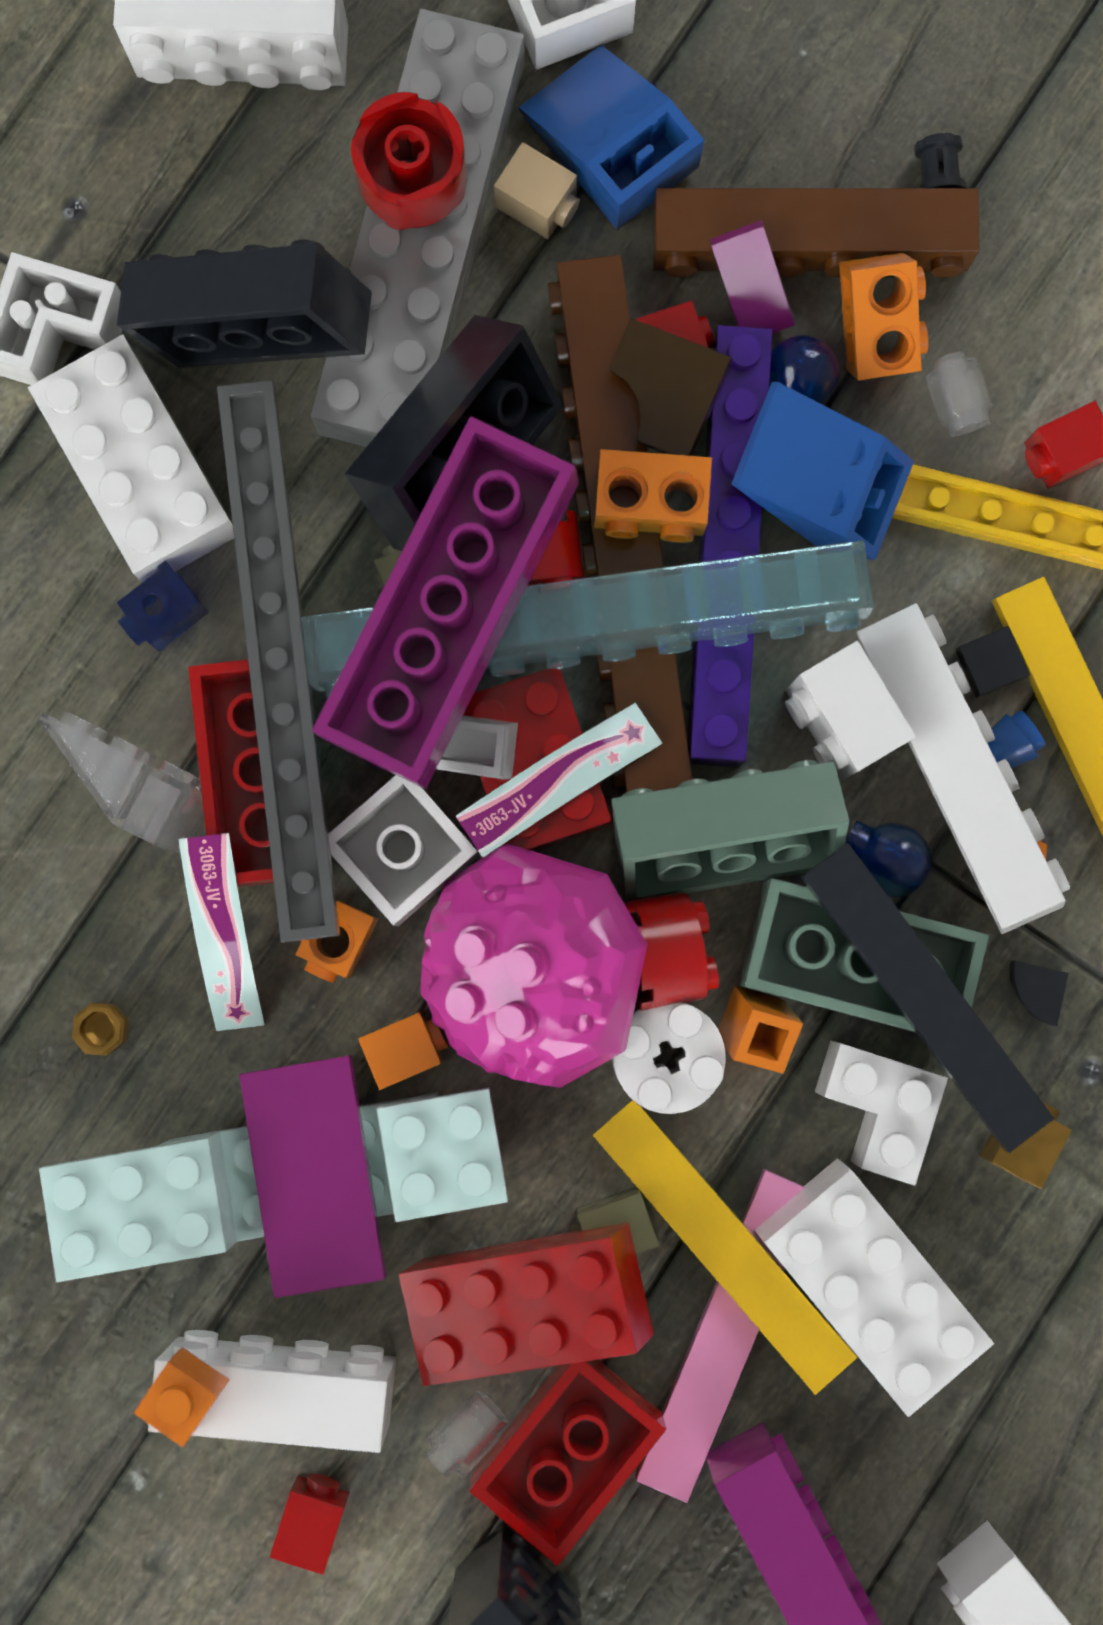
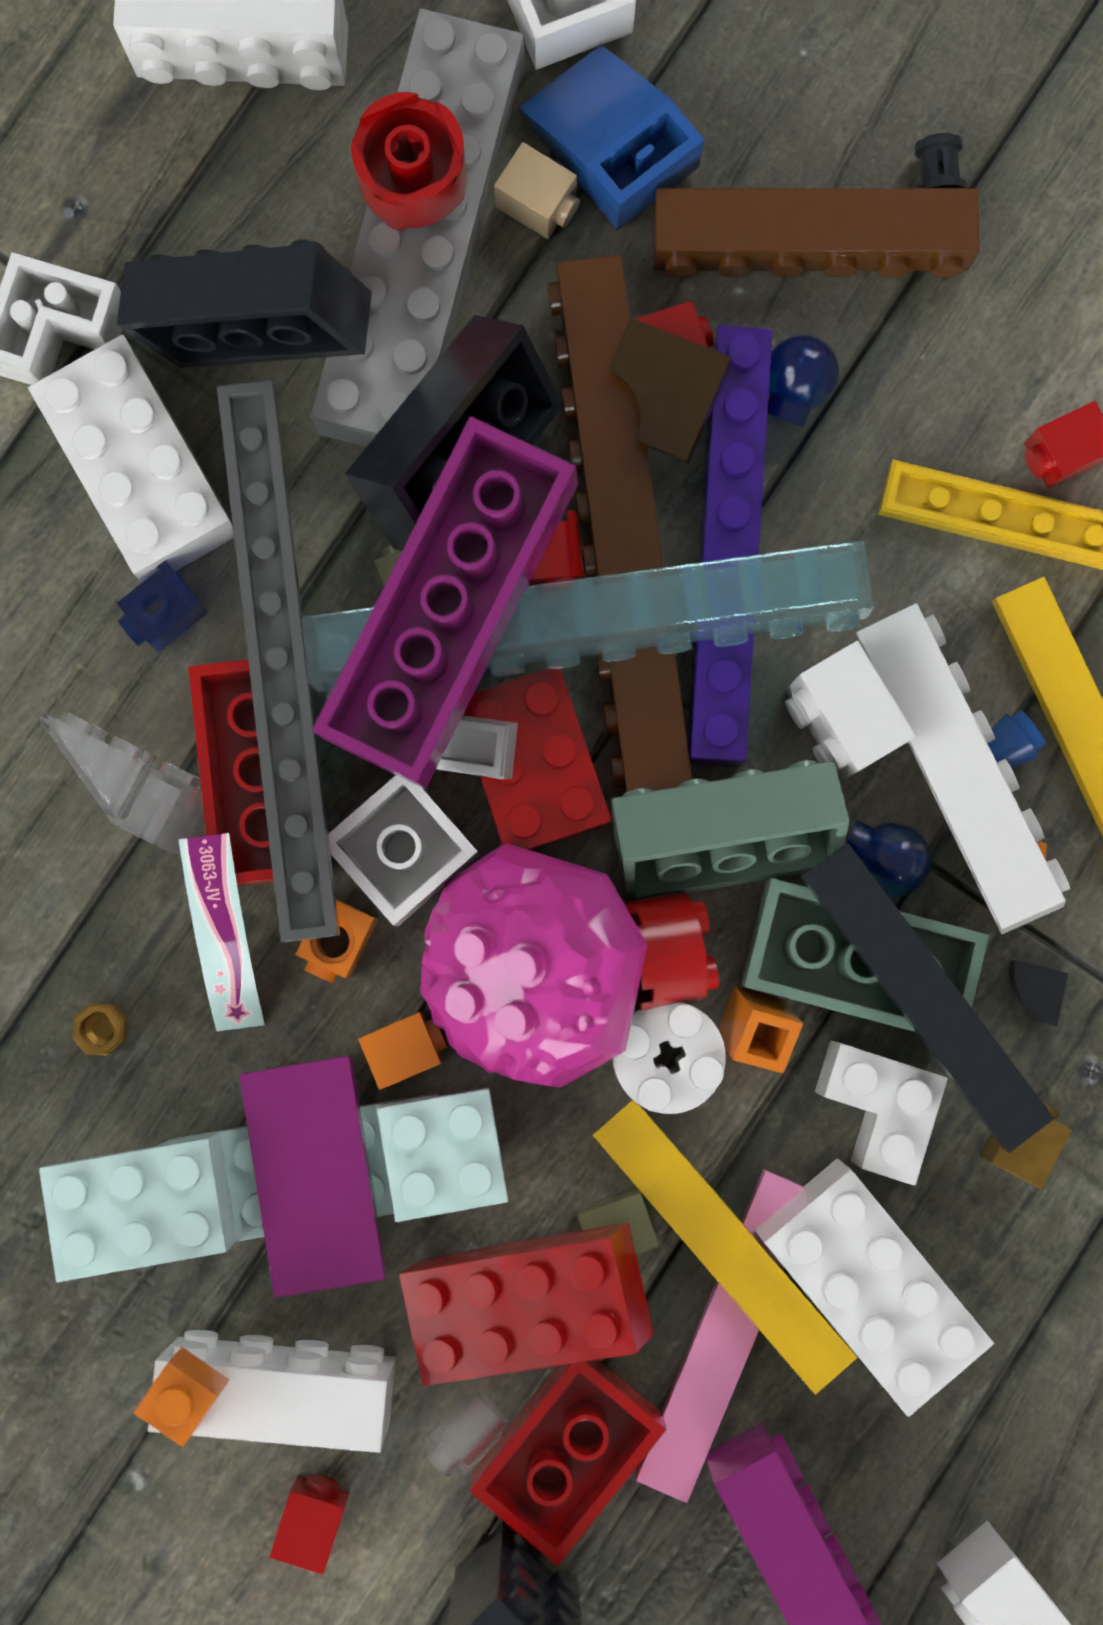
sticker [456,703,663,857] -> none
orange brick [594,449,712,543] -> none
tile [710,220,795,333] -> none
blue slope [731,382,914,560] -> none
orange brick [839,253,928,381] -> none
clear brick [925,352,993,437] -> none
black tile [955,626,1030,698] -> none

